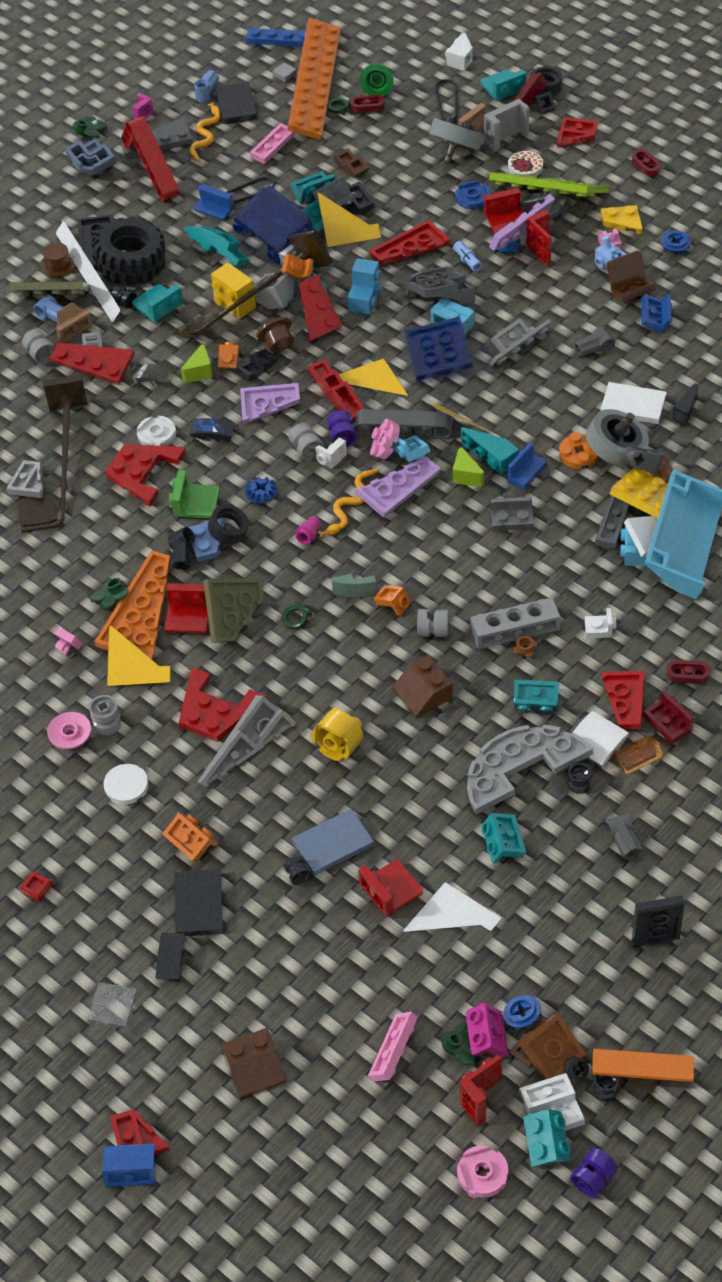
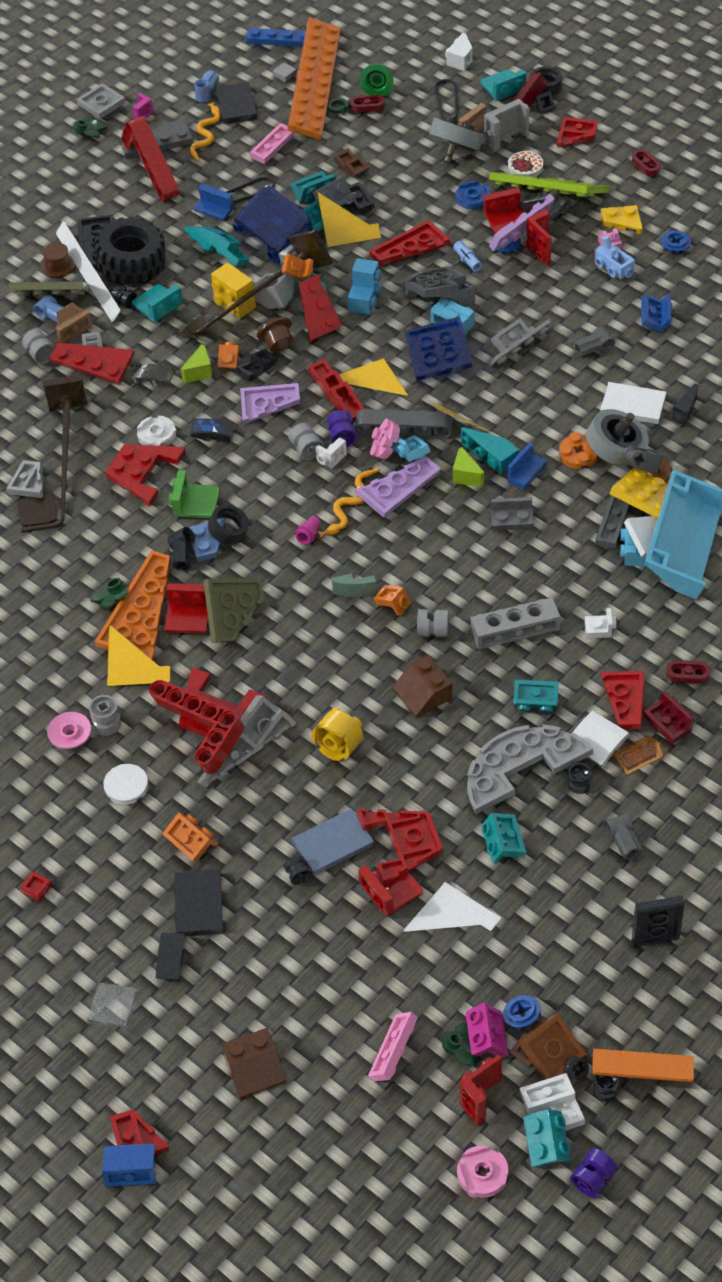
bright pink tile [55,627,83,655] -> none
sand blue brick [65,138,115,176] -> none
blue gear [245,477,278,503] -> none
dark green piece [282,601,312,629] -> none
dark orange plate [513,636,537,658] -> none
reddish brown bracket [607,251,656,303] -> none
none -> light grey plate [77,83,126,119]
none -> red beam [149,680,244,774]
none -> red wing [357,809,443,885]

